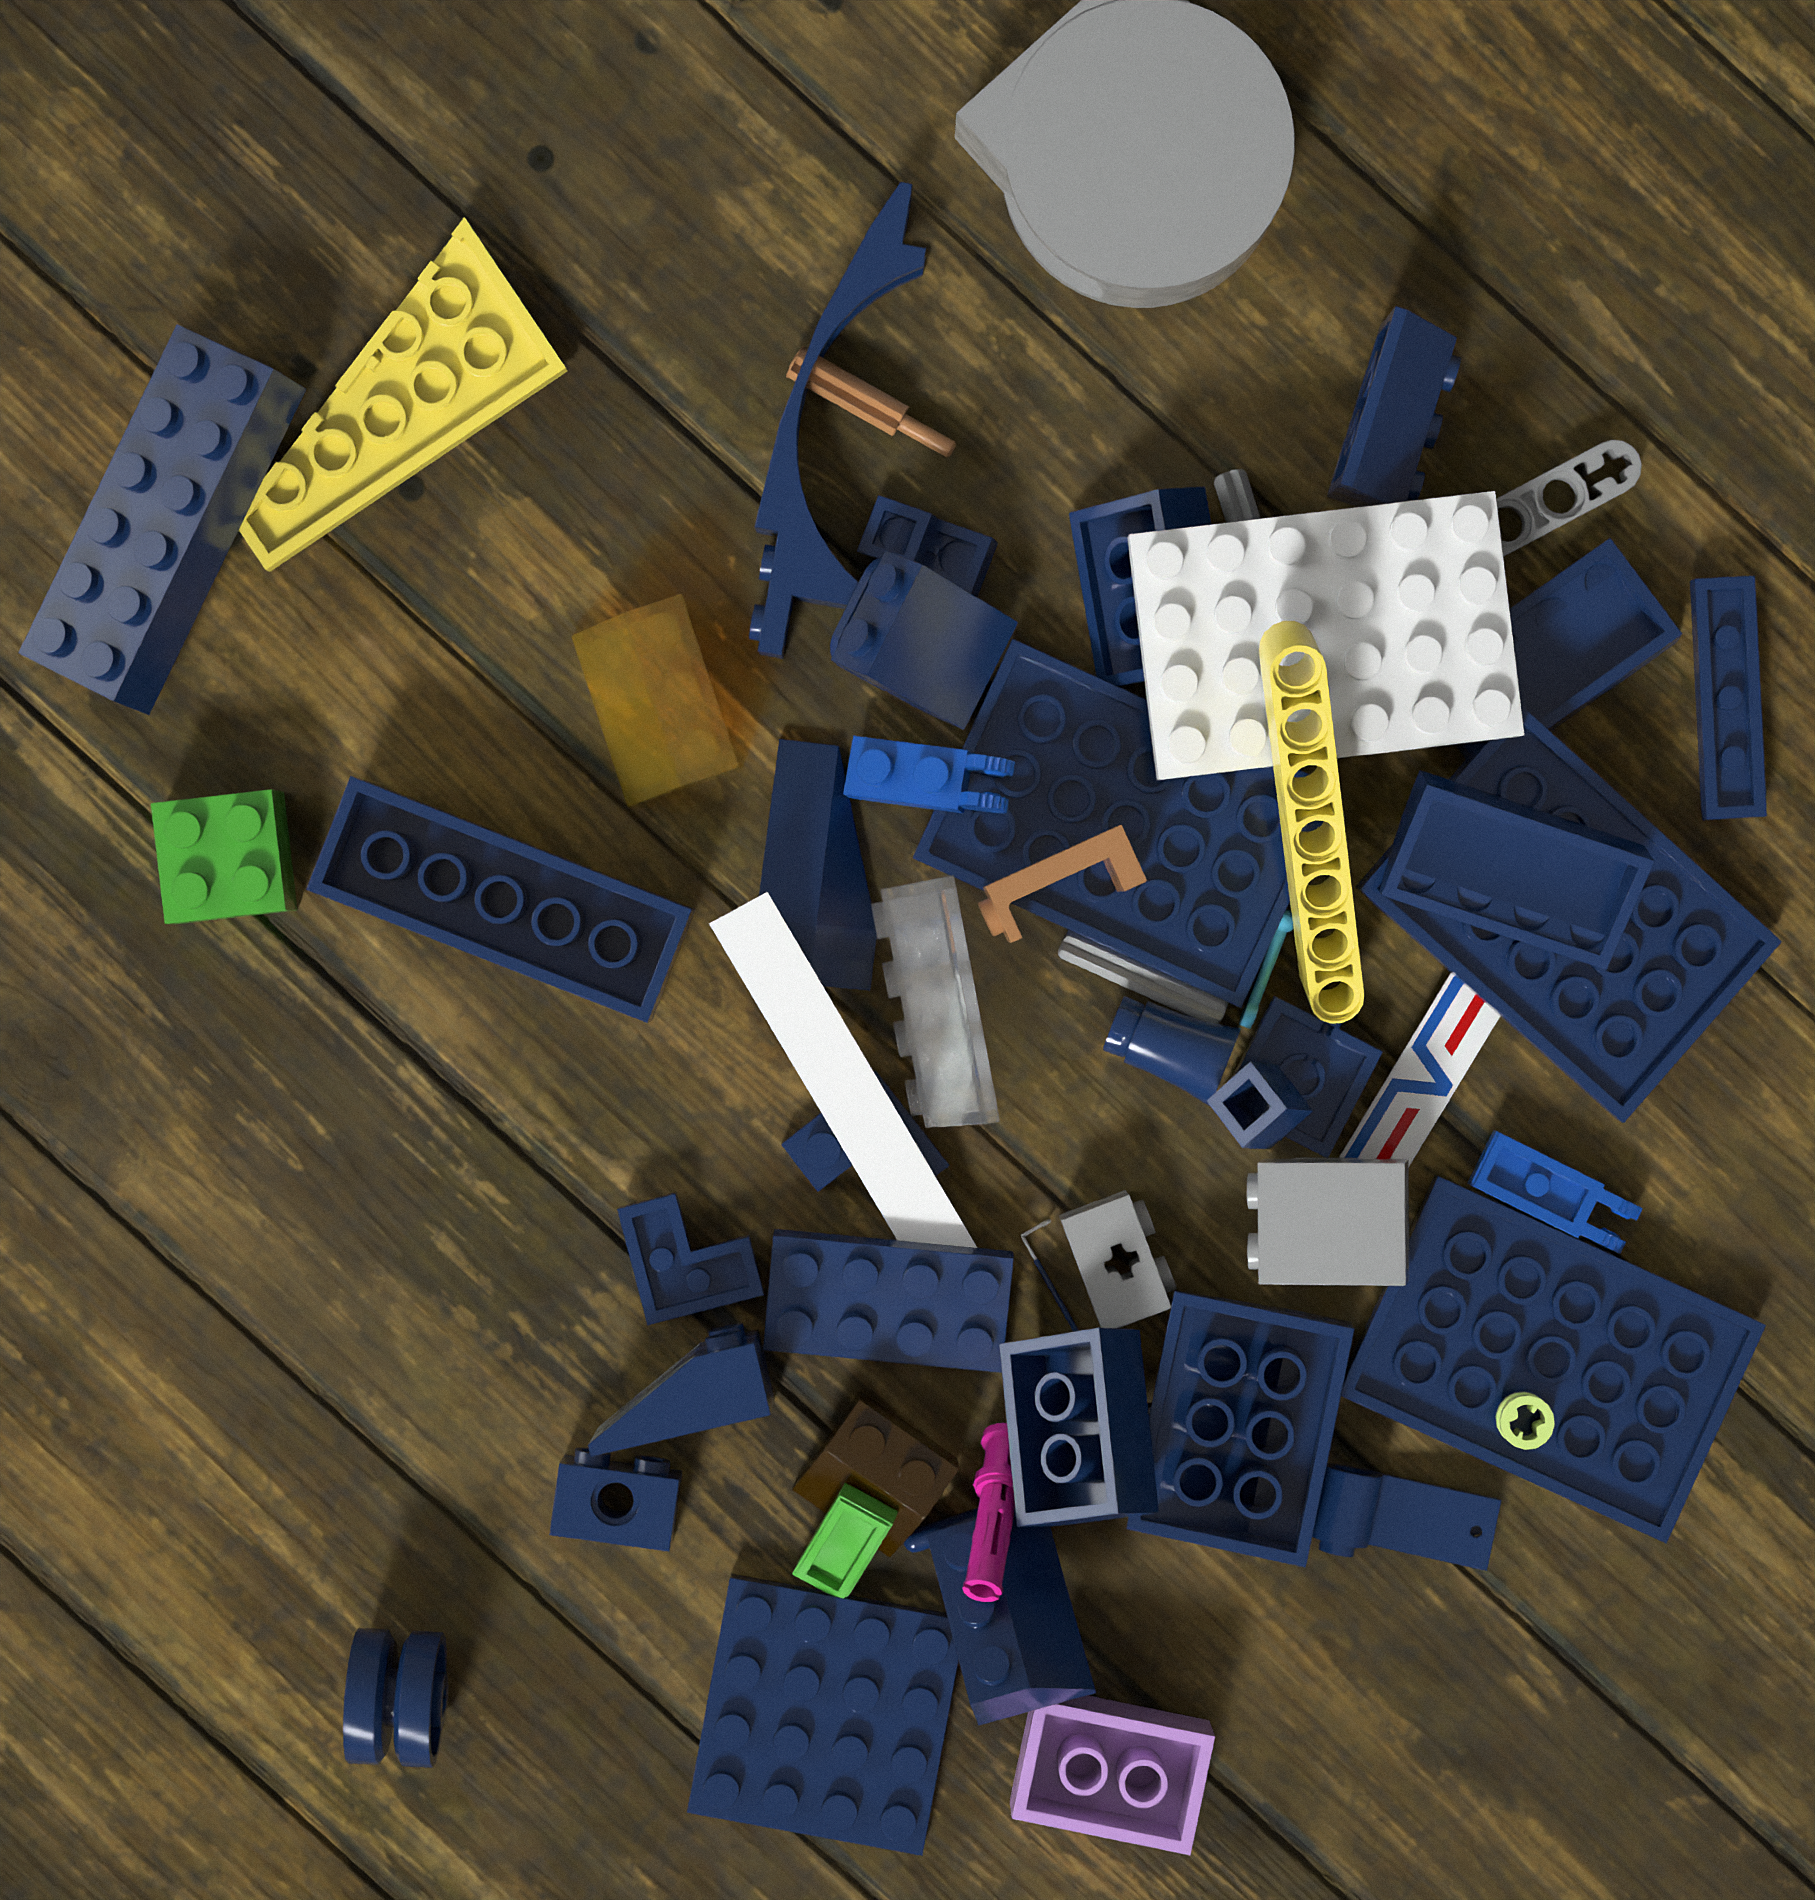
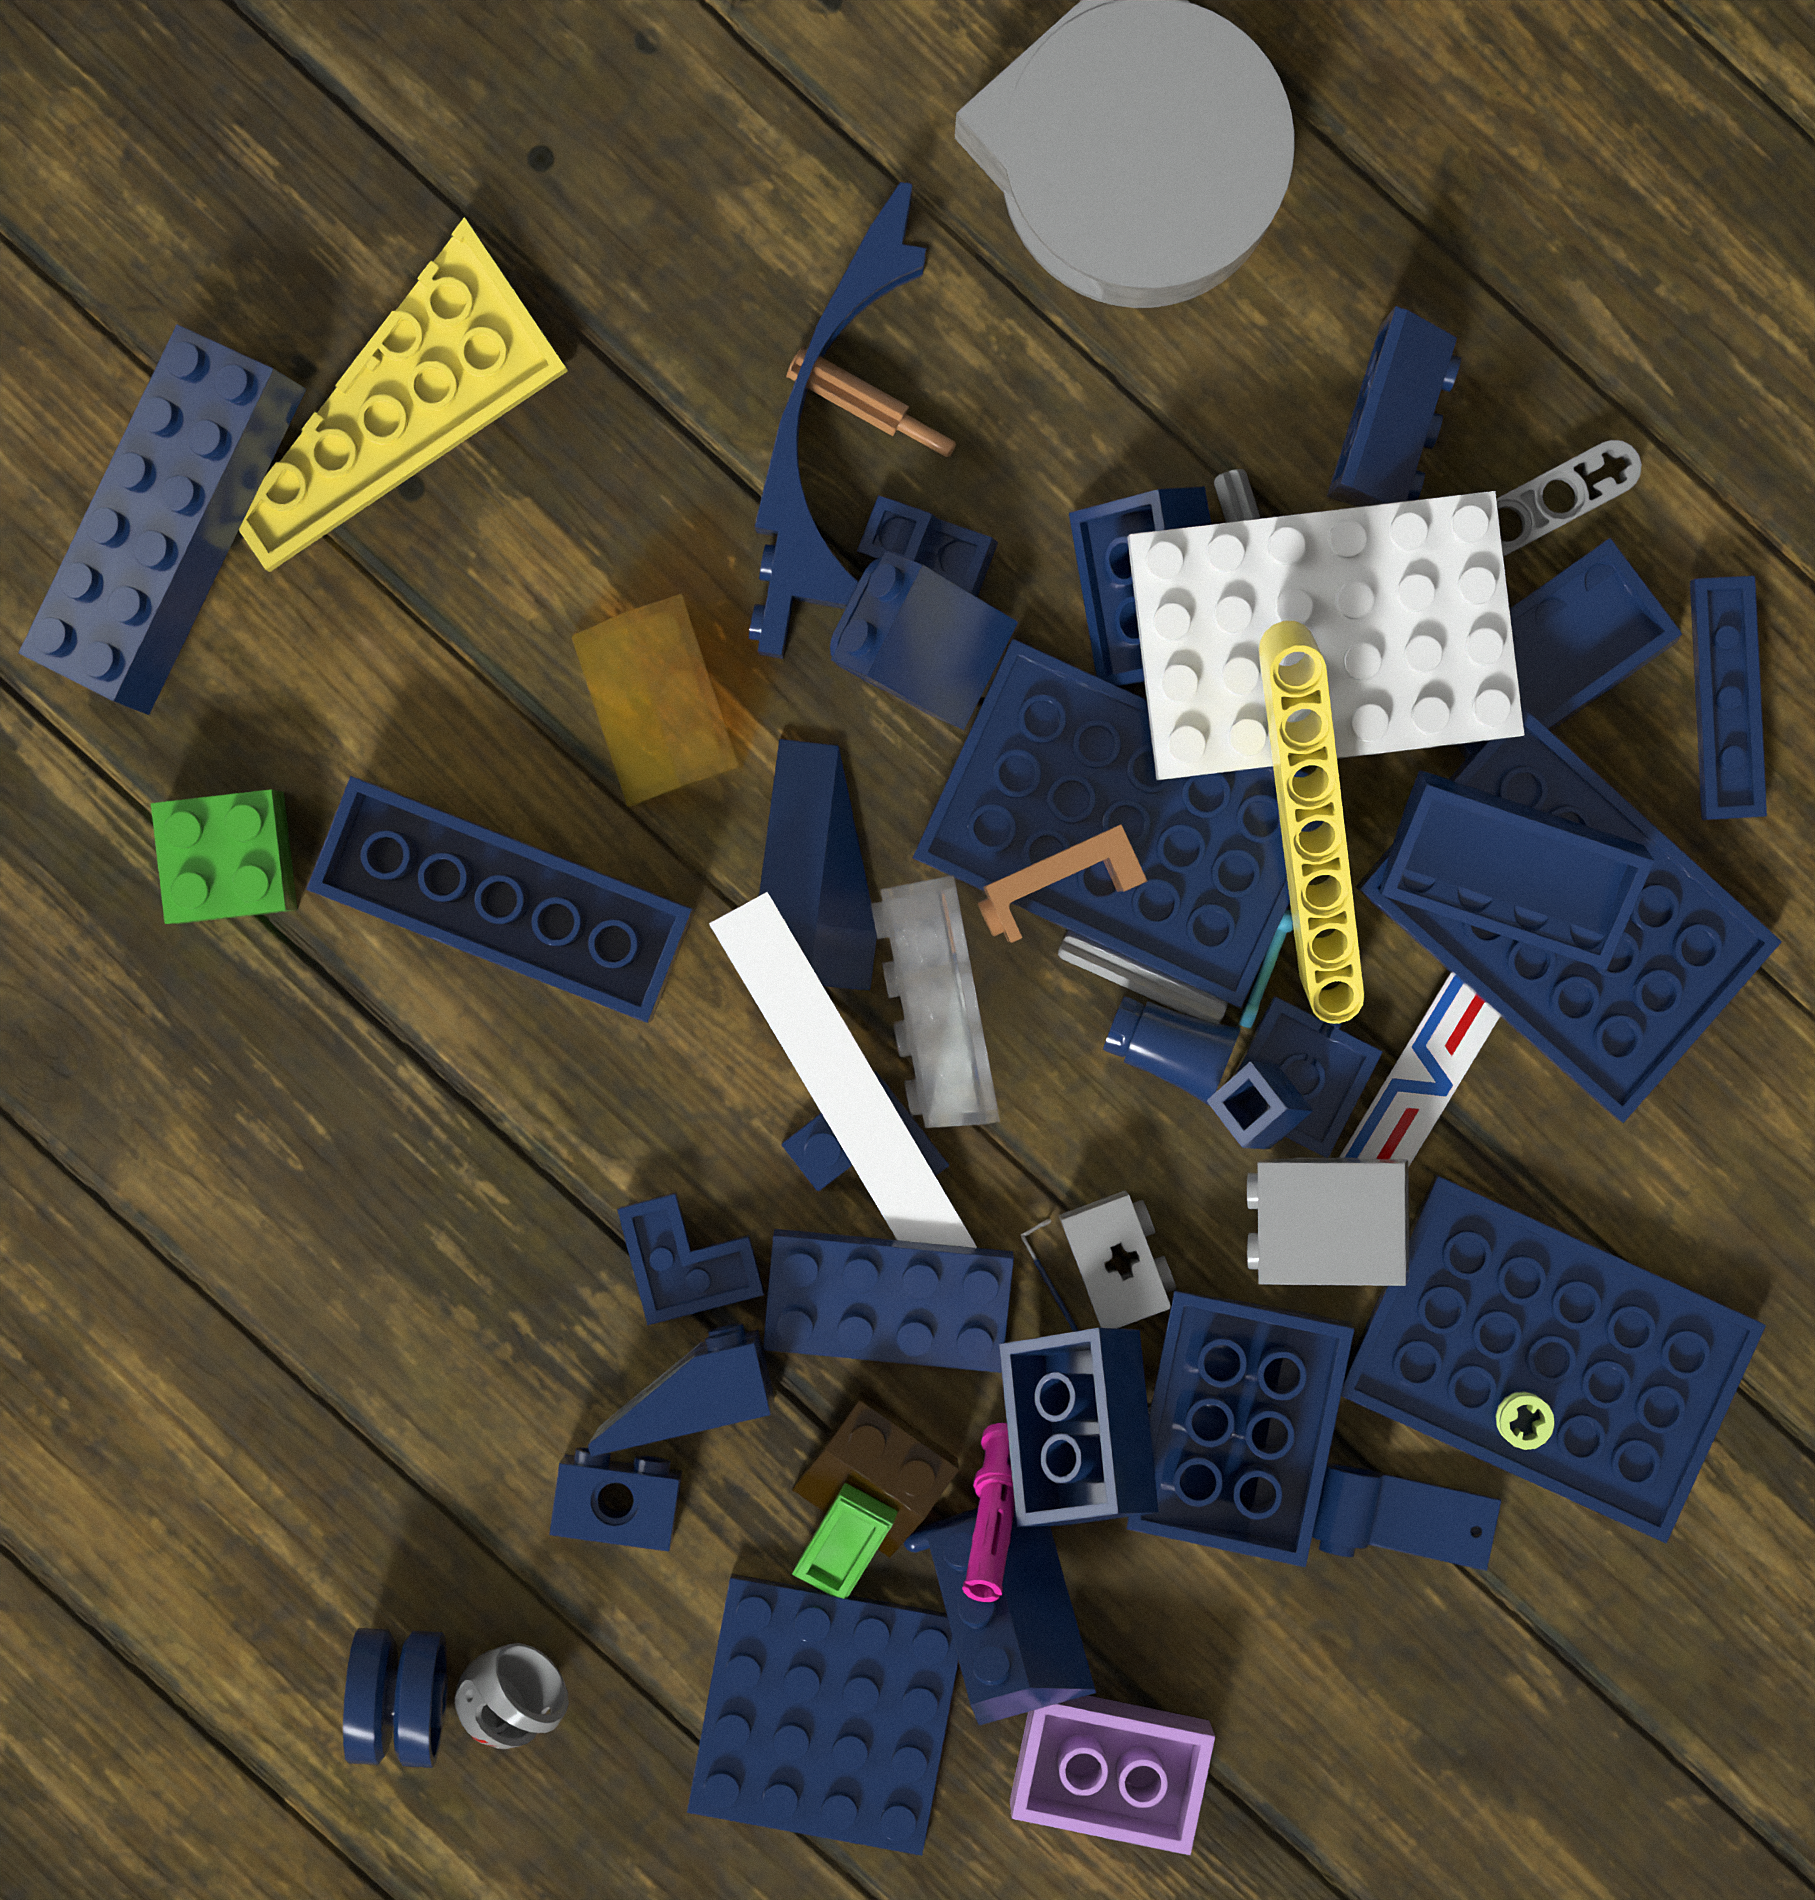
blue hinge [843,736,1015,814] -> none
blue hinge [1467,1130,1643,1254] -> none
none -> light grey helmet [455,1643,569,1749]

